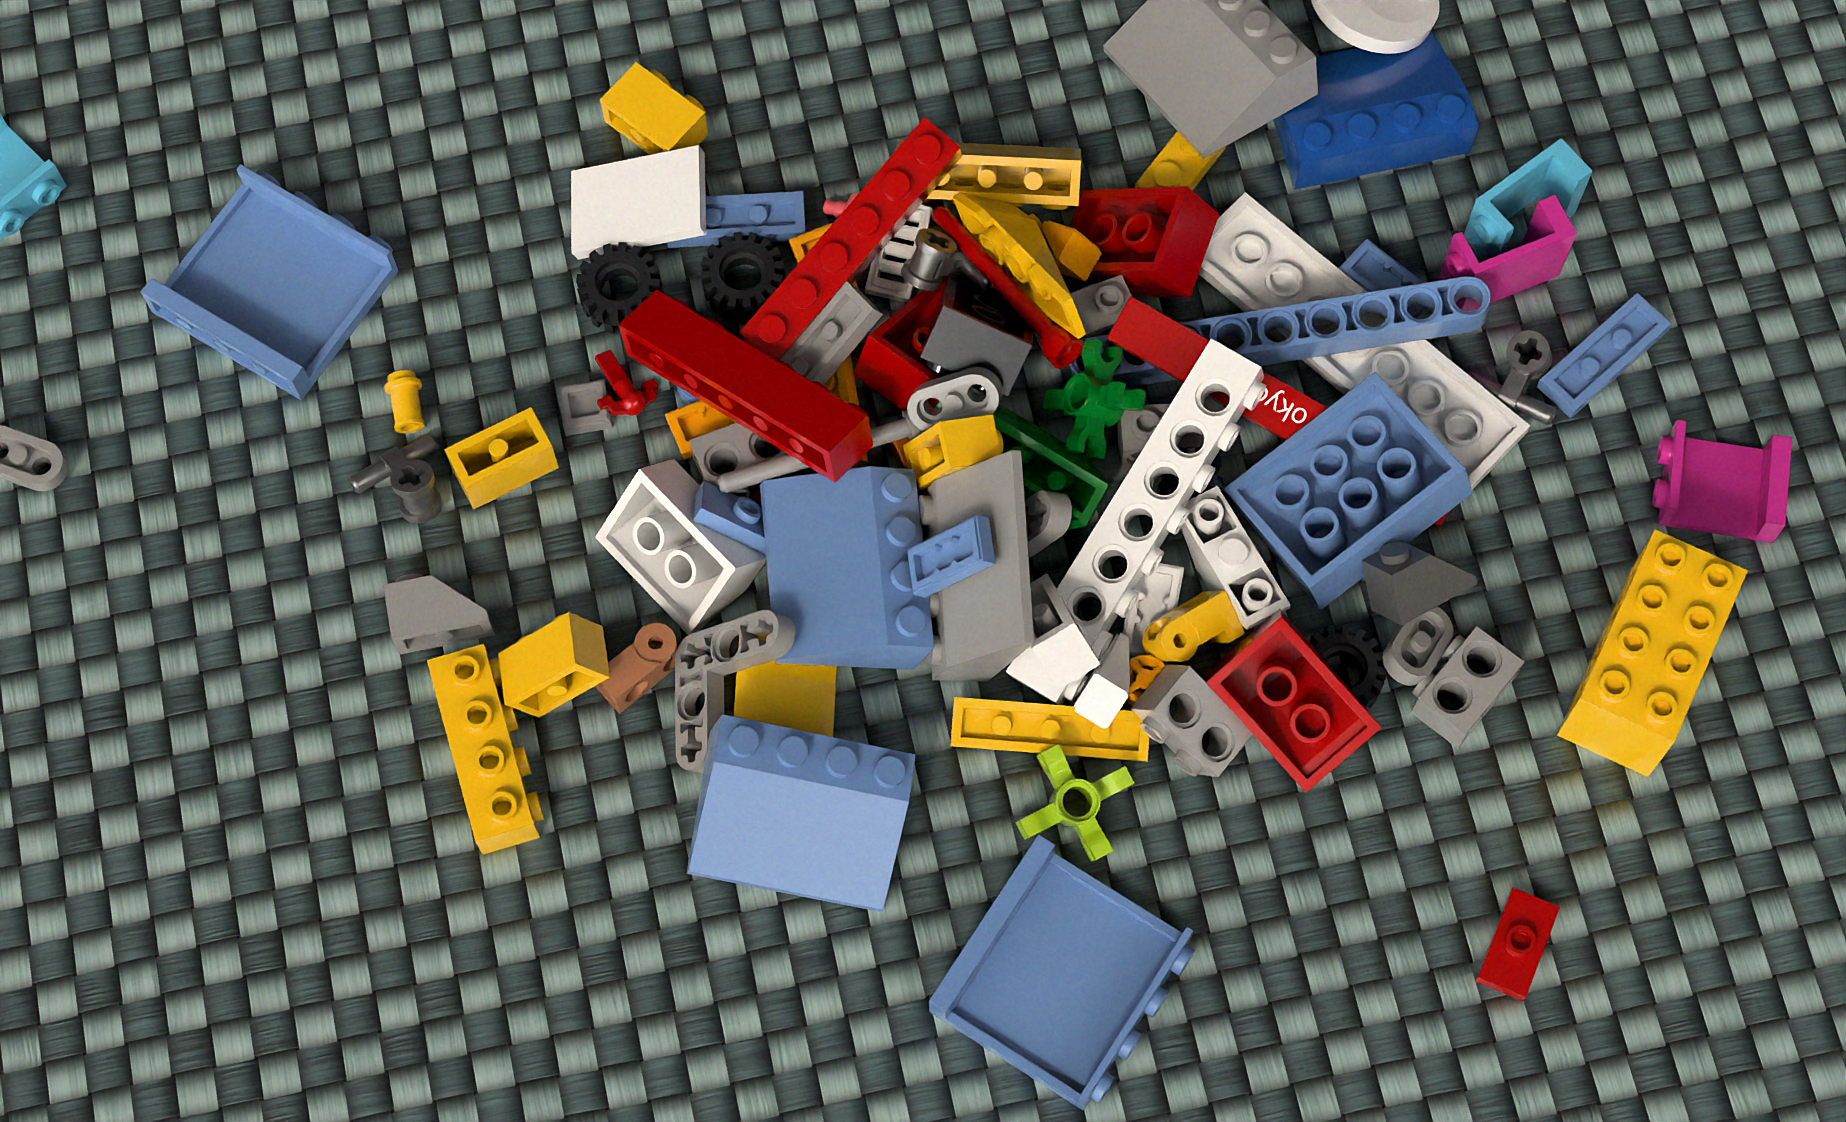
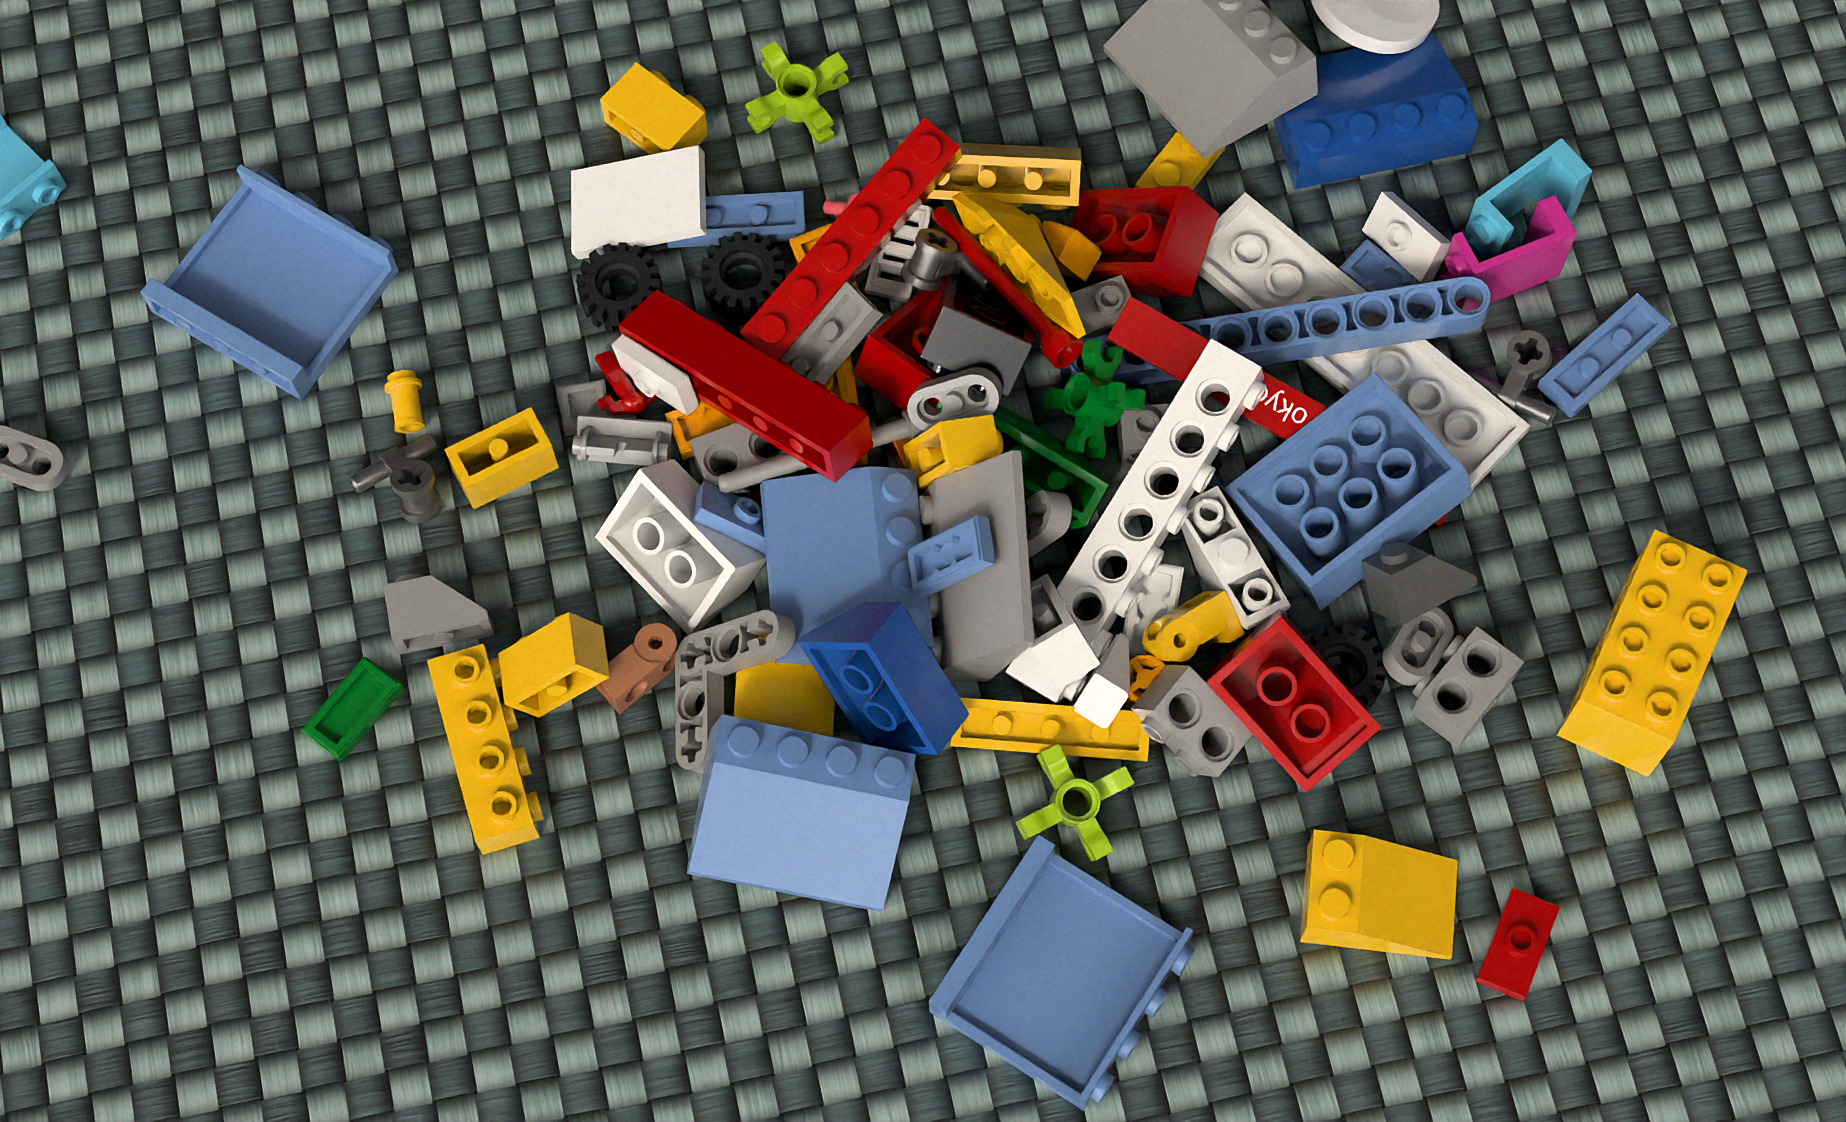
dark pink panel [1652,420,1792,543] -> none
none -> green tile [301,656,404,763]
none -> light grey hinge [572,414,673,466]
none -> white plate [612,334,699,416]
none -> lime pin [745,40,849,146]
none -> blue slope [798,602,969,755]
none -> yellow slope [1300,829,1458,960]
none -> white plate [1362,192,1451,283]

